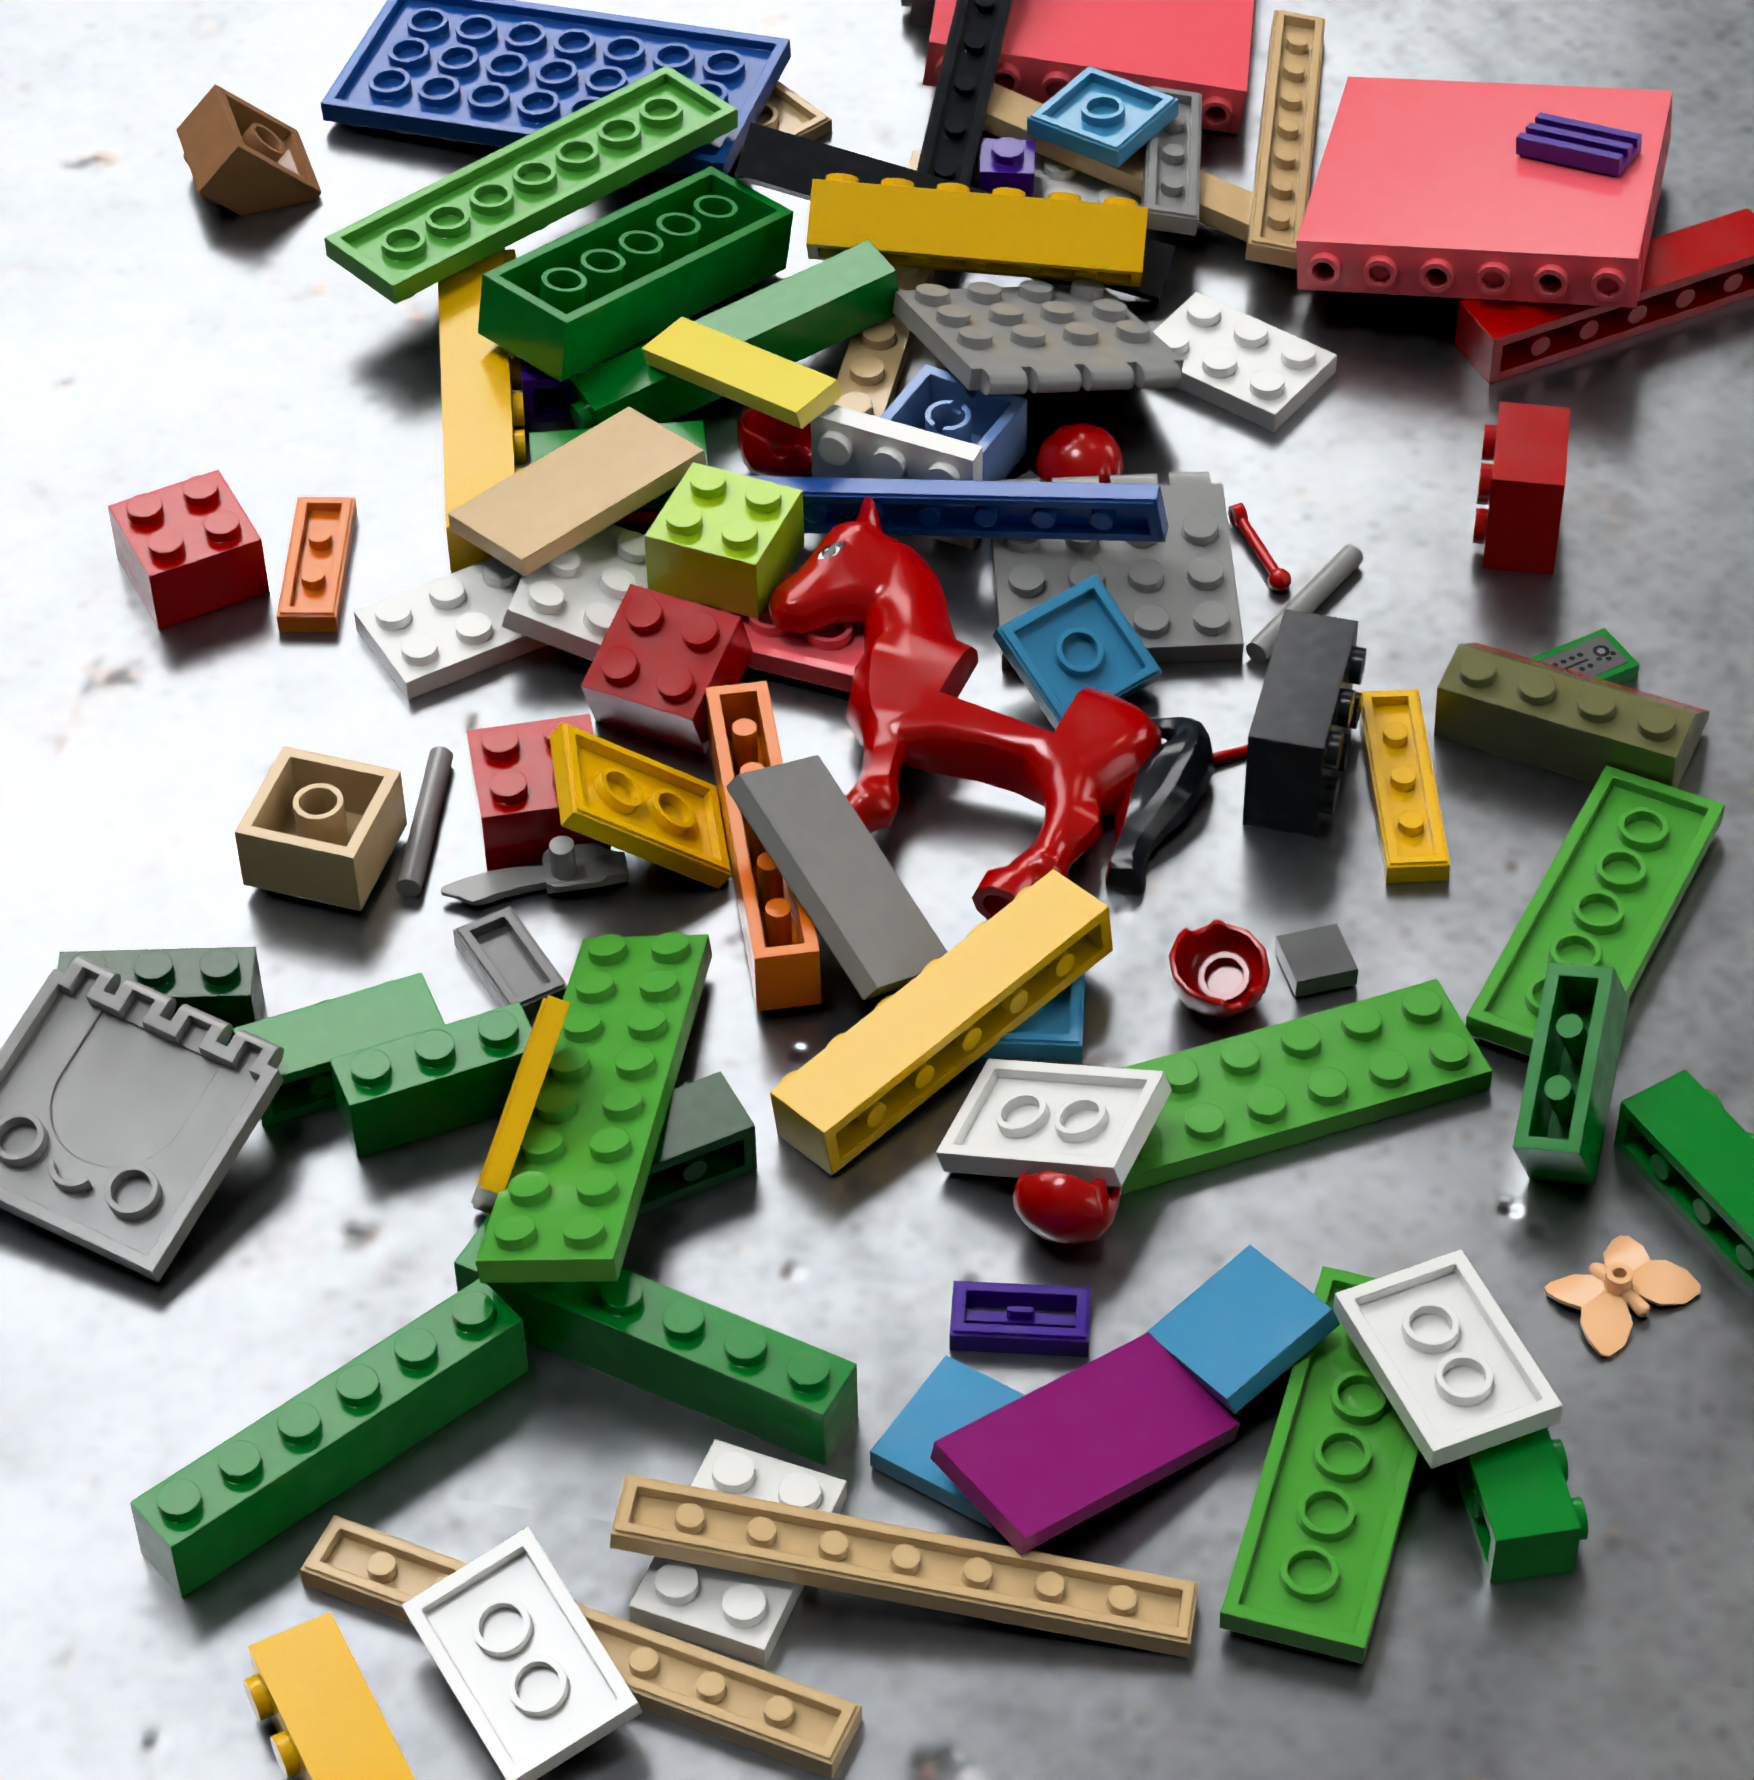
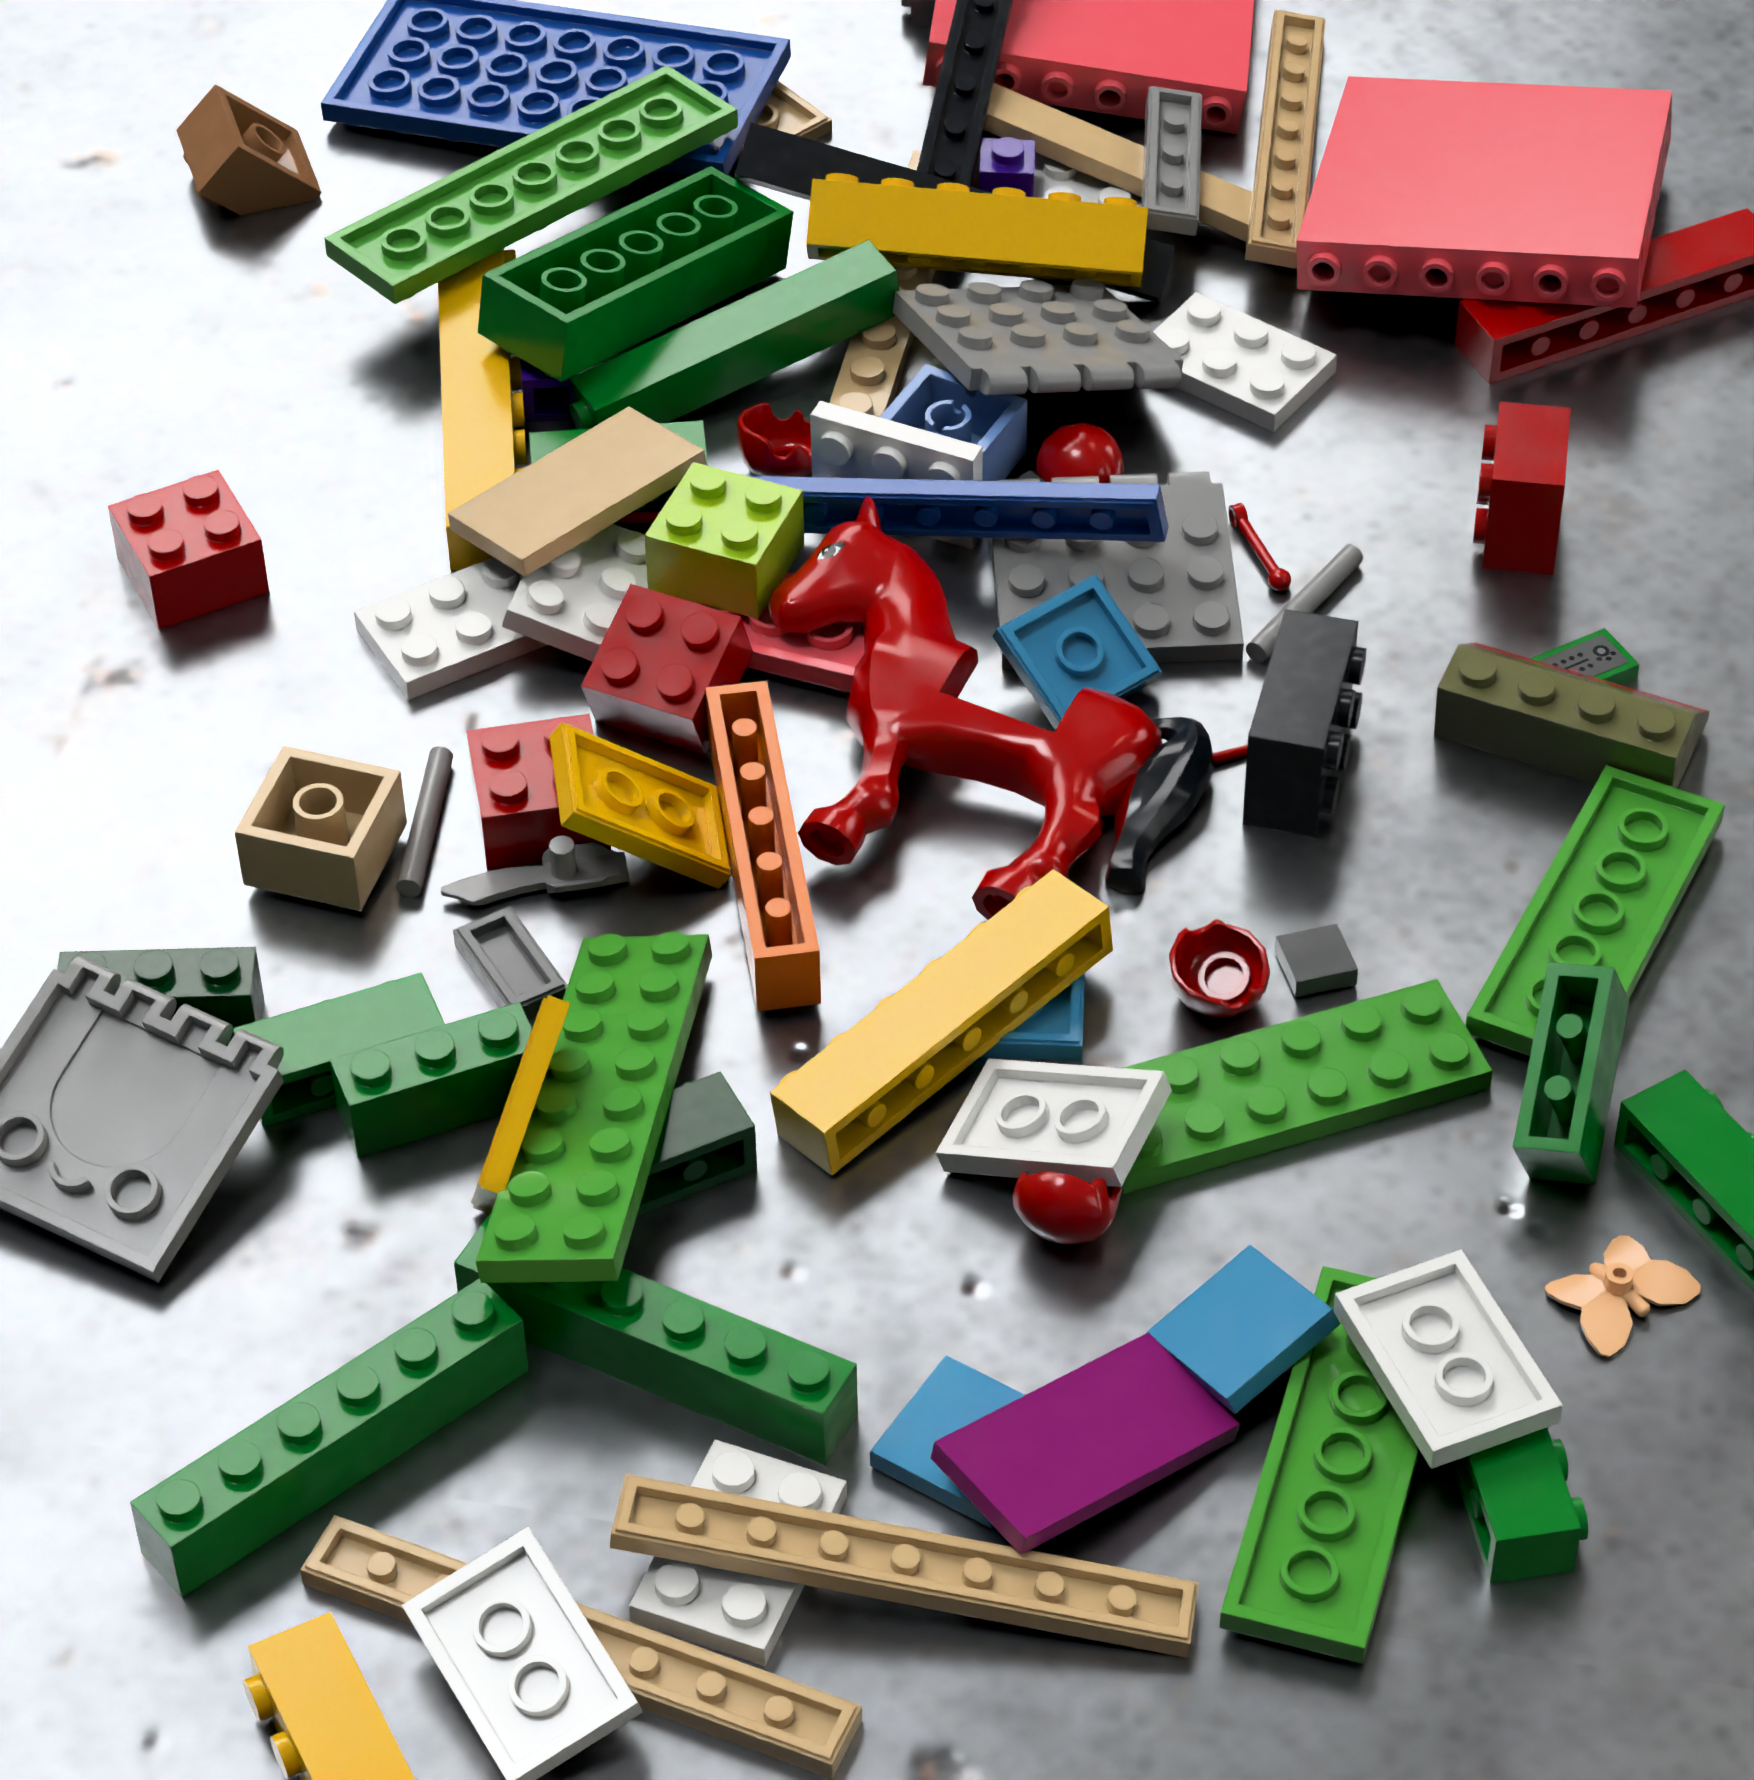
orange tile [276,497,357,632] -> none
light yellow tile [641,317,842,429] -> none
light grey tile [726,755,947,1000] -> none
dark purple tile [949,1281,1091,1357] -> none
dark azure tile [1027,66,1179,168] -> none
yellow tile [1358,689,1450,883] -> none
dark purple tile [1516,112,1642,177] -> none

